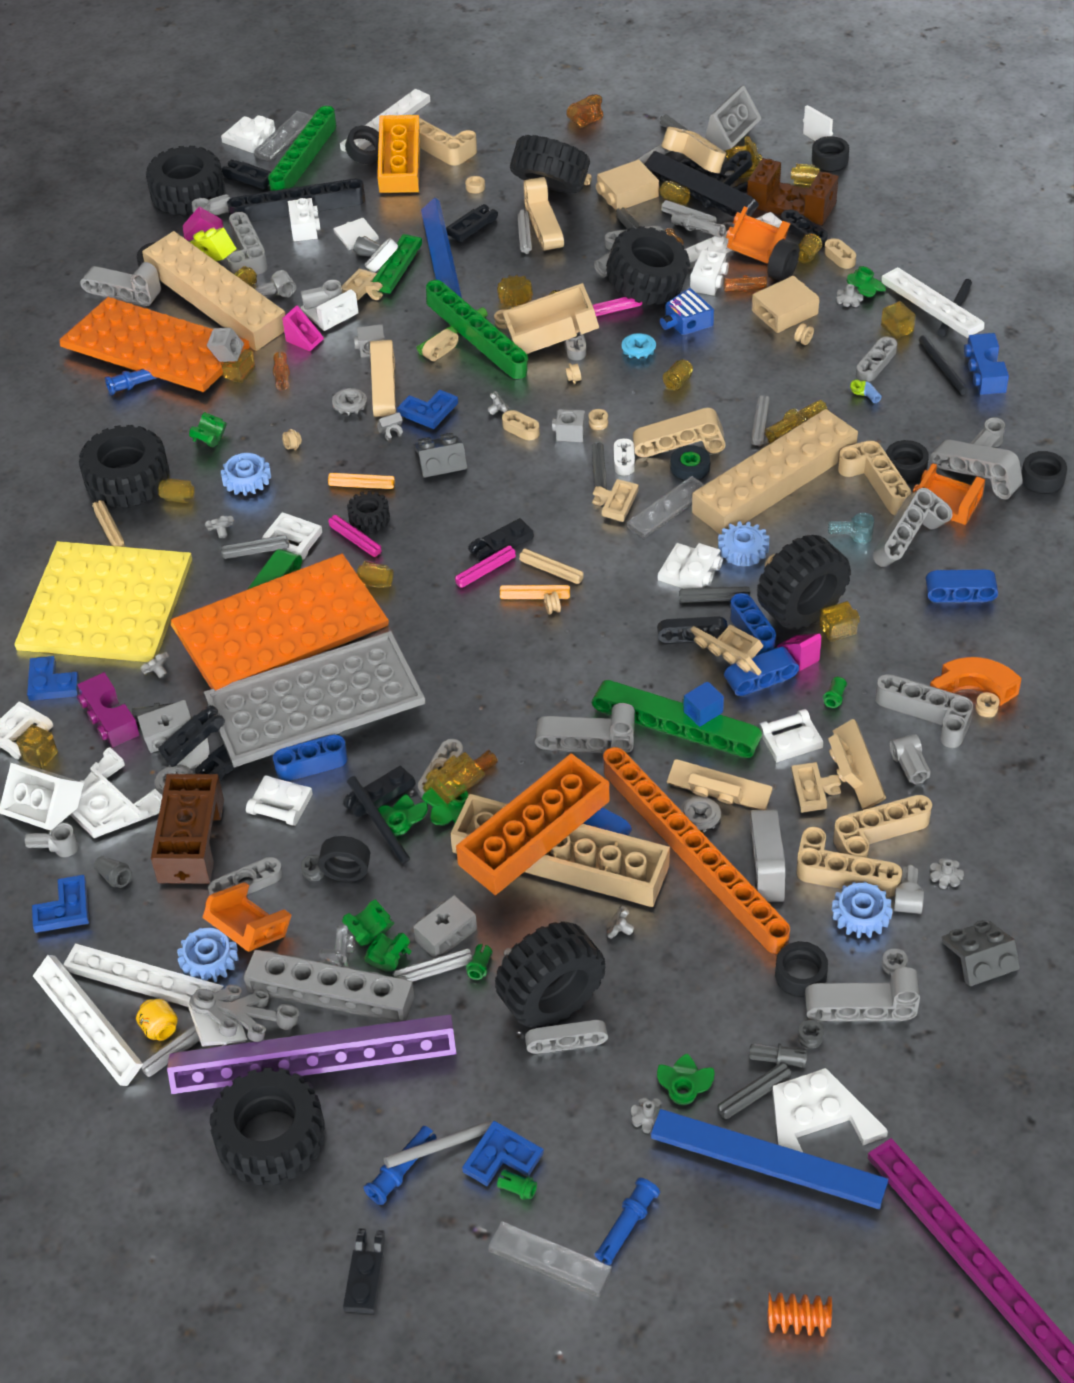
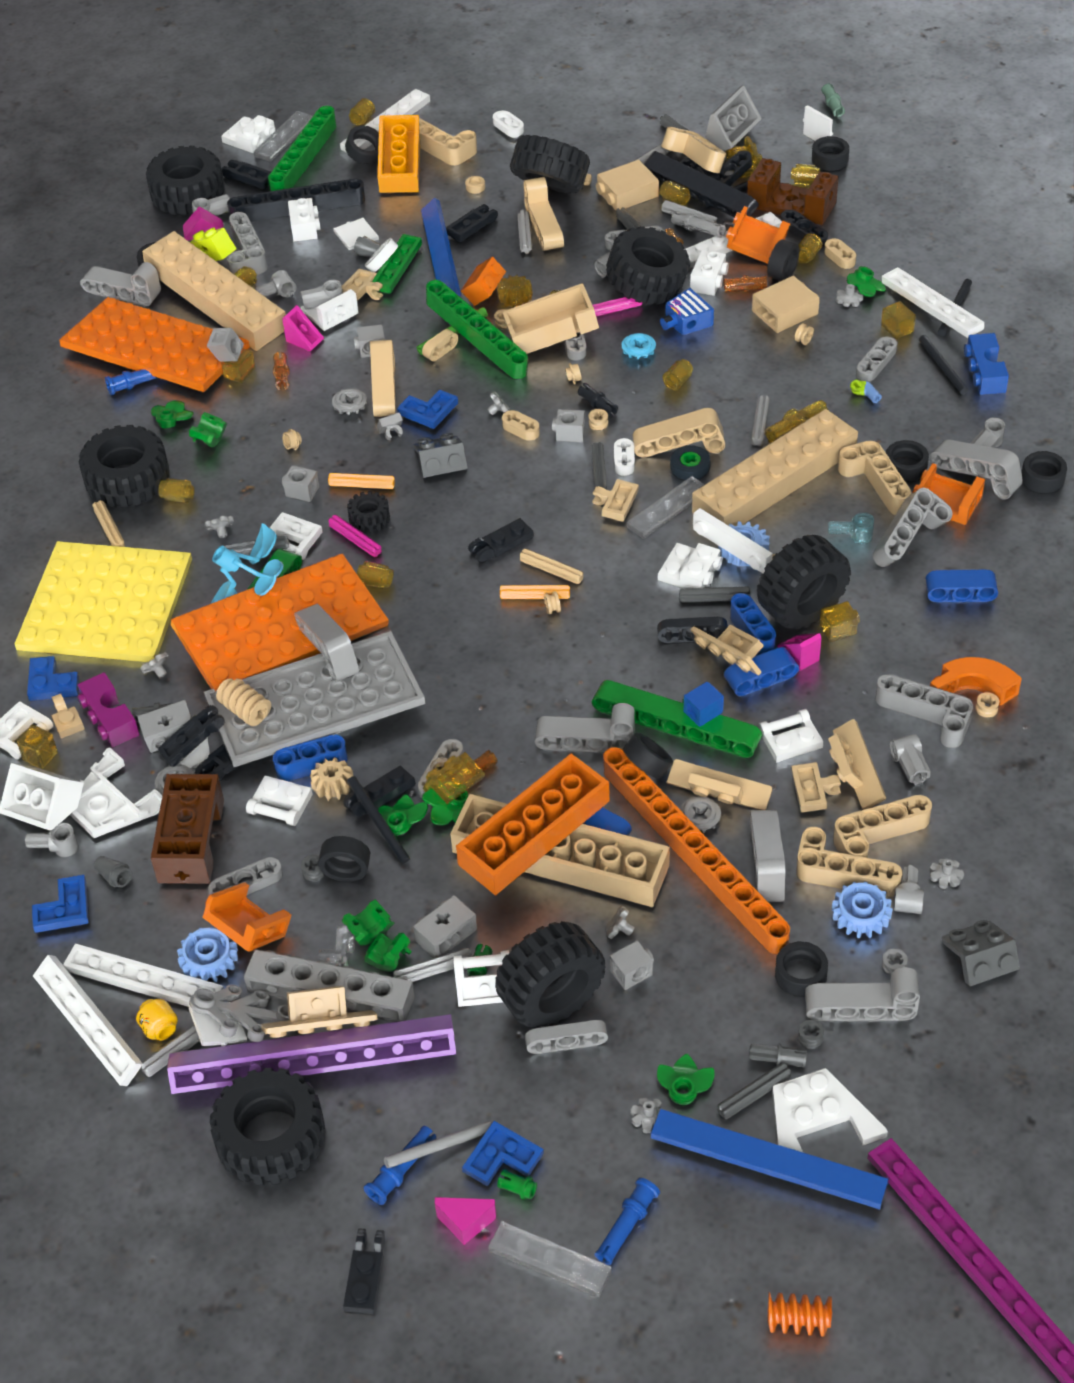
light blue gear [221,453,271,496] -> none
dark pink axle [455,546,516,588] -> none
clear orange piece [566,94,603,127] -> none
green pin [823,676,847,708] -> none
none -> tan plate [51,694,85,739]
none -> green plate [151,400,194,428]
none -> medium azure plant [211,523,283,604]
none -> tan piece [216,679,271,726]
none -> tan bracket [261,986,378,1038]
none -> light grey brick [282,465,319,502]
none -> light grey beam [294,604,359,682]
none -> tan gear [310,757,353,801]
none -> clear yellow brick [349,98,375,126]
none -> dark pink slope [435,1197,497,1245]
none -> white plate [453,950,509,1007]
none -> orange brick [461,256,506,306]
none -> white plate [493,110,524,138]
none -> black pin [578,383,618,418]
none -> light grey brick [610,940,654,990]
none -> black tyre [623,732,673,779]
none -> white plate [693,508,773,573]
none -> sand green pin [821,83,845,117]

